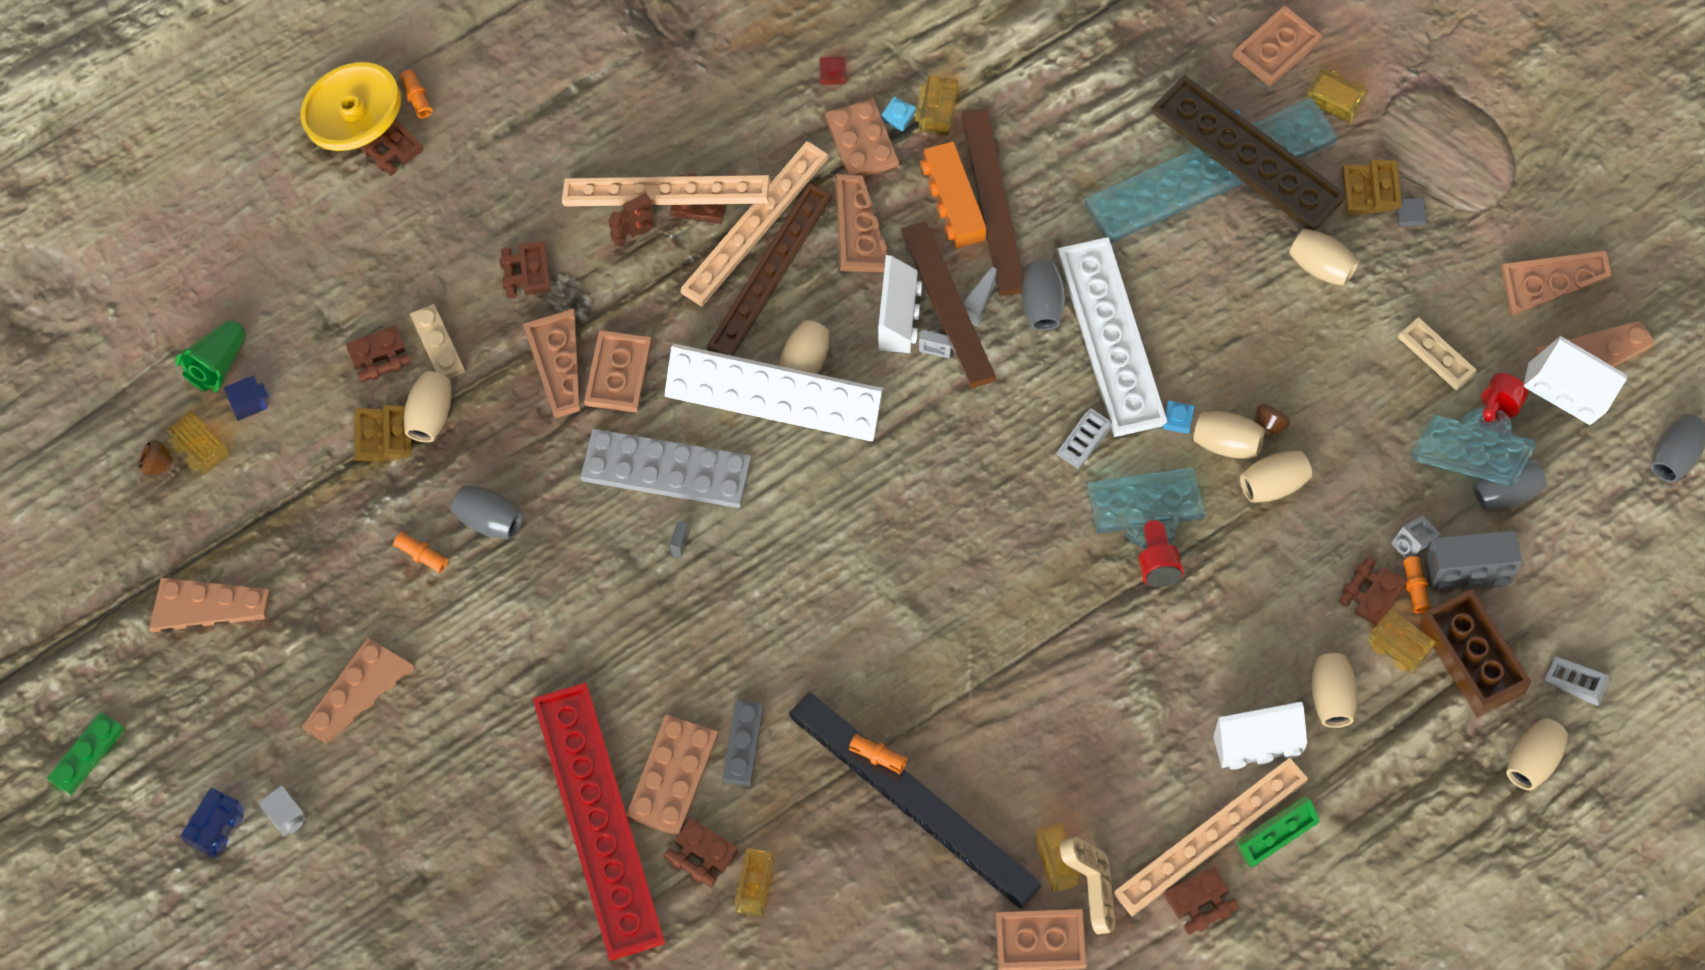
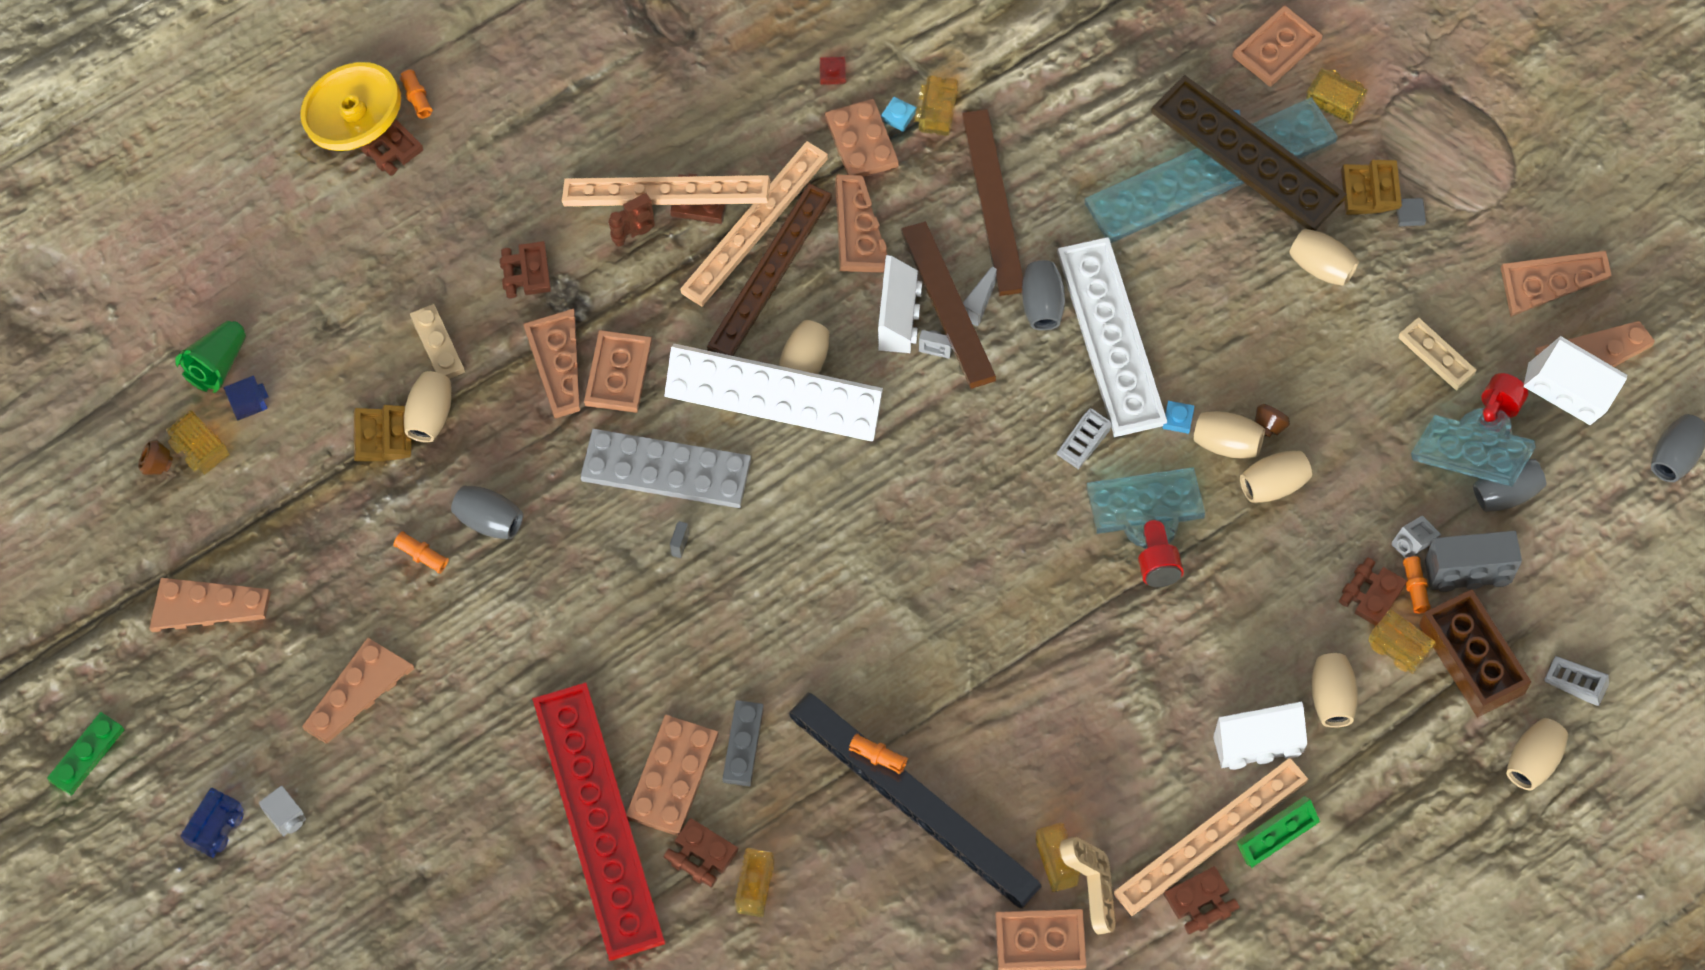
copper plate [346,325,411,382] -> none
orange brick [920,141,986,249] -> none

